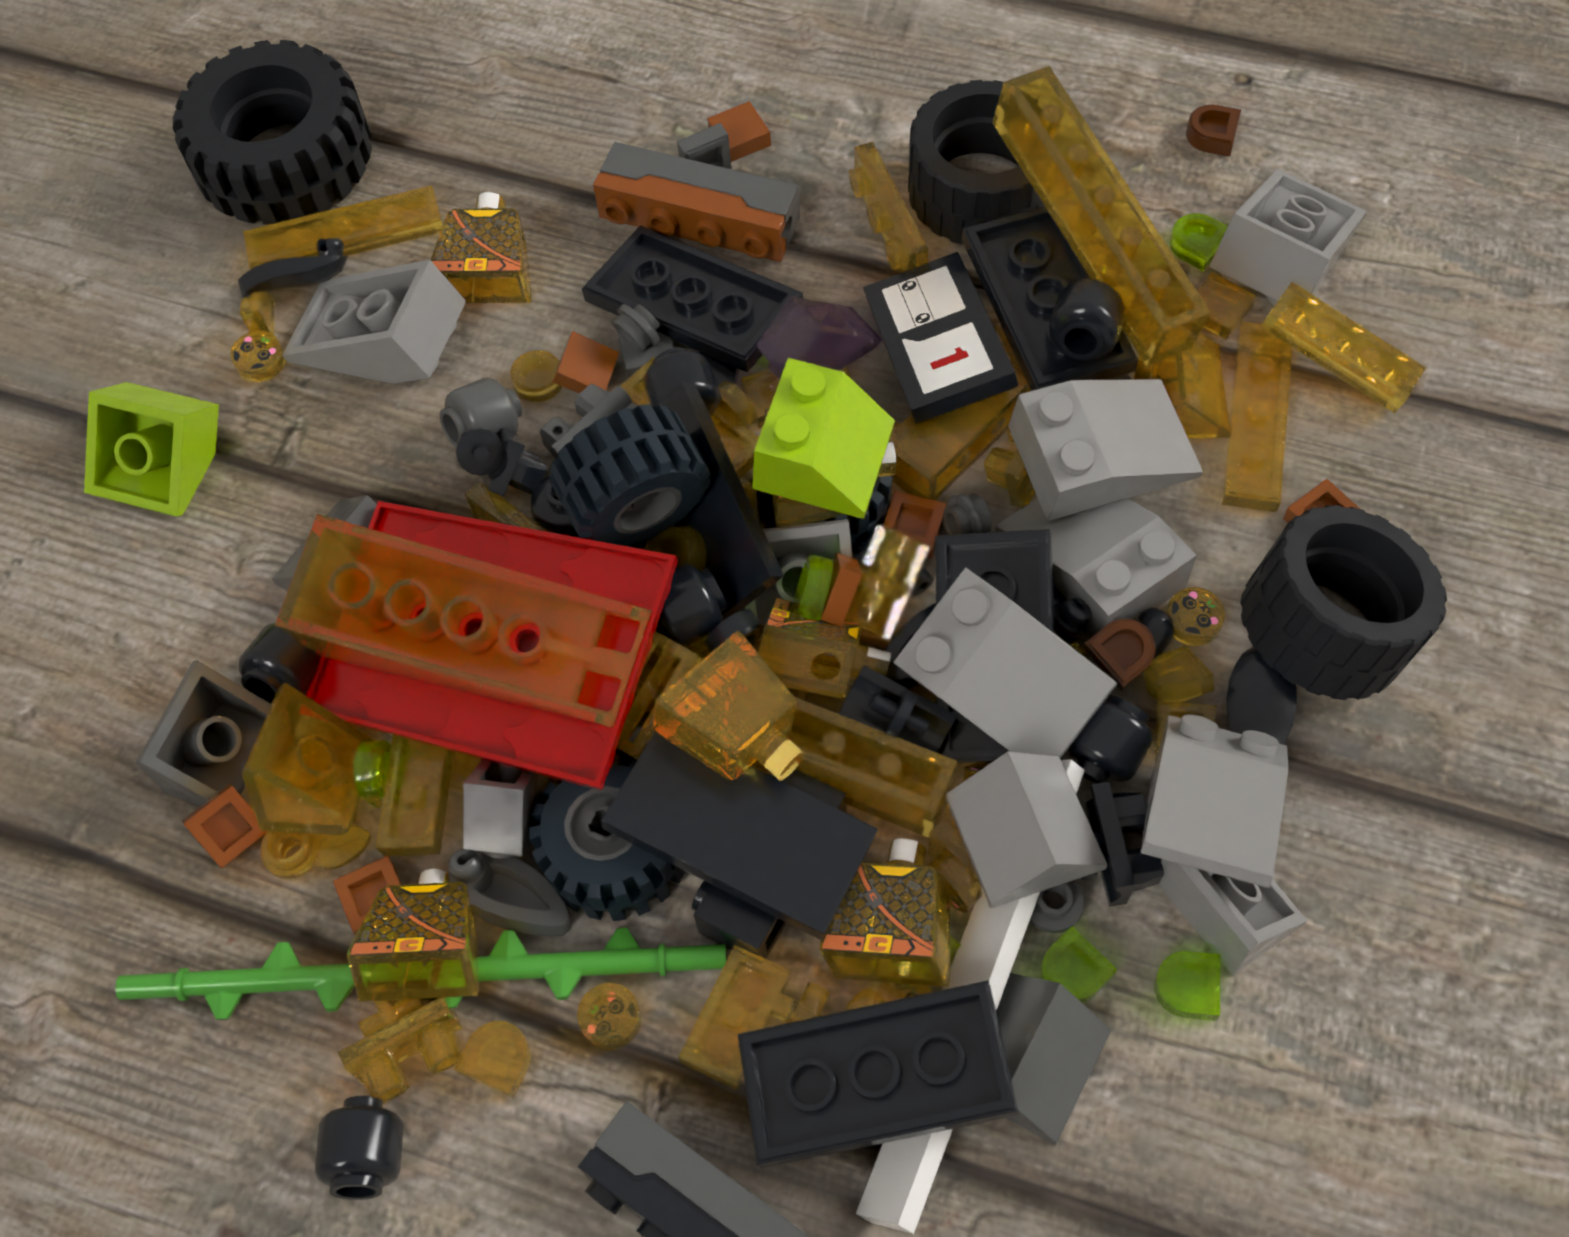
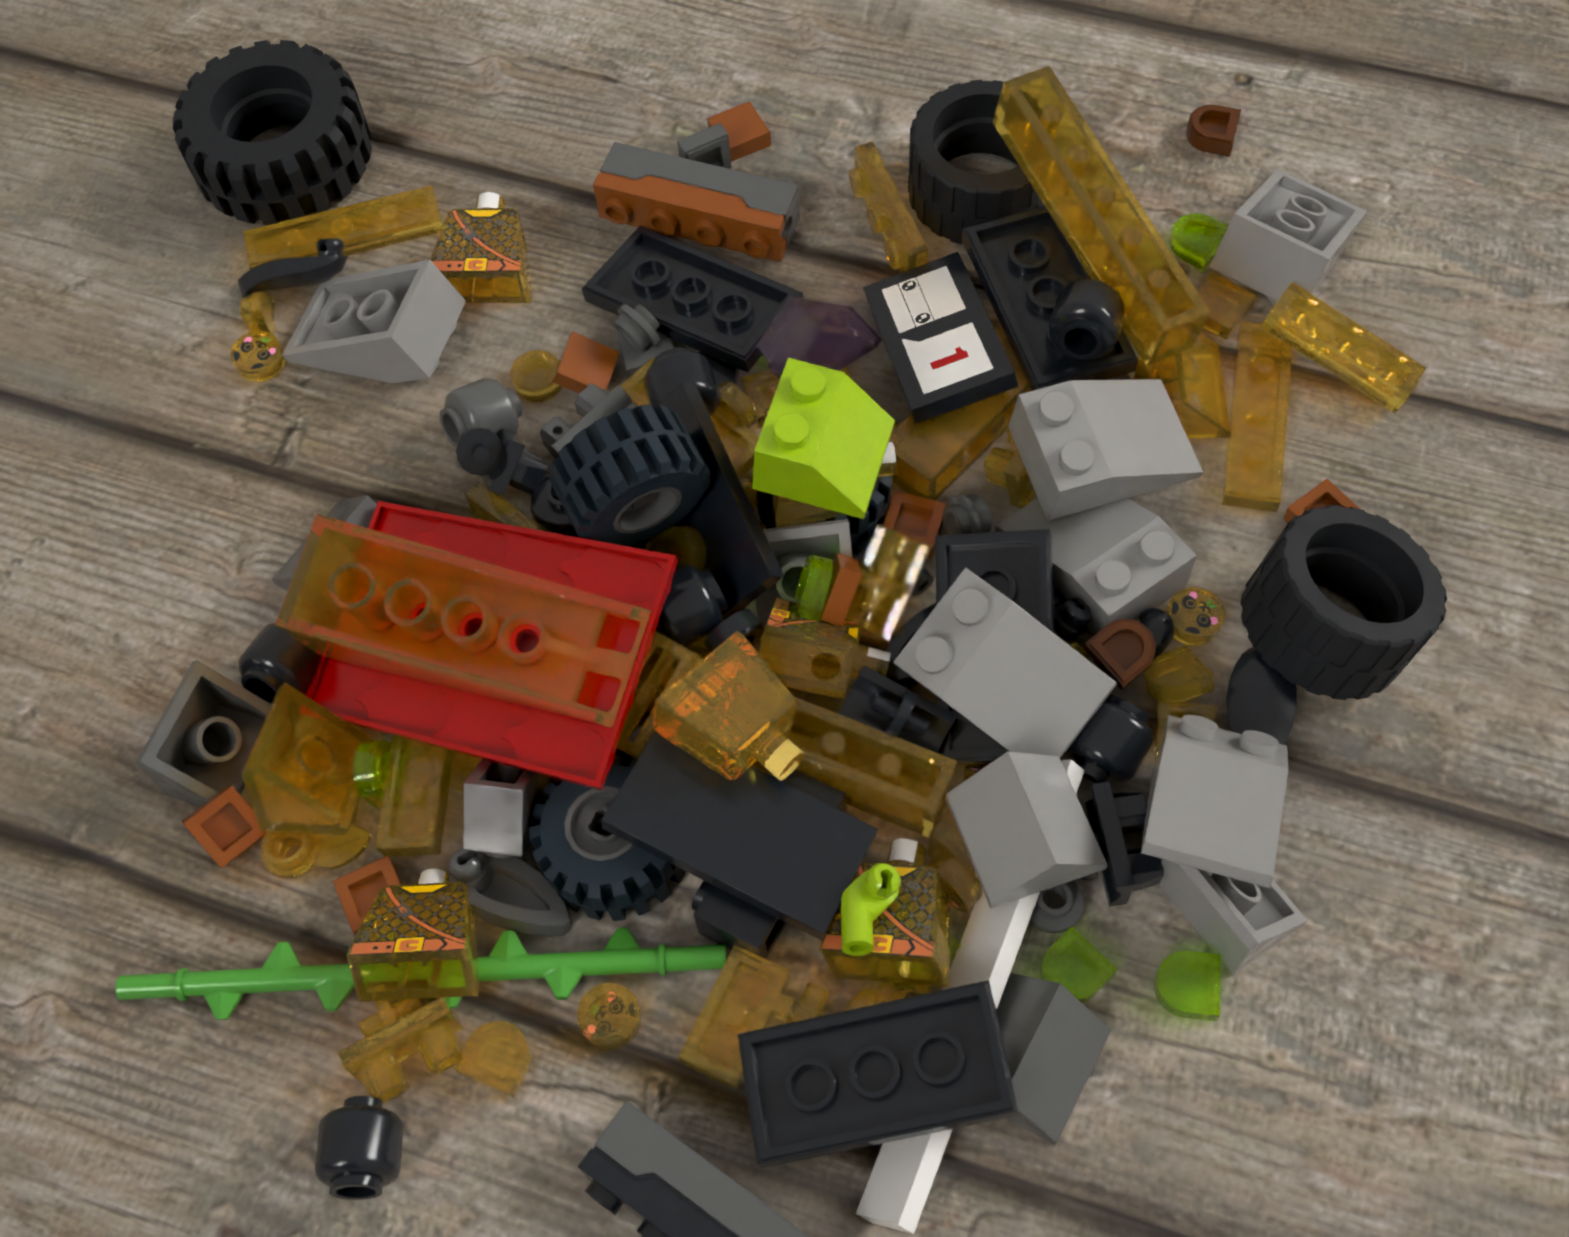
lime slope [84,382,219,517] -> none
none -> lime arm [841,863,901,956]

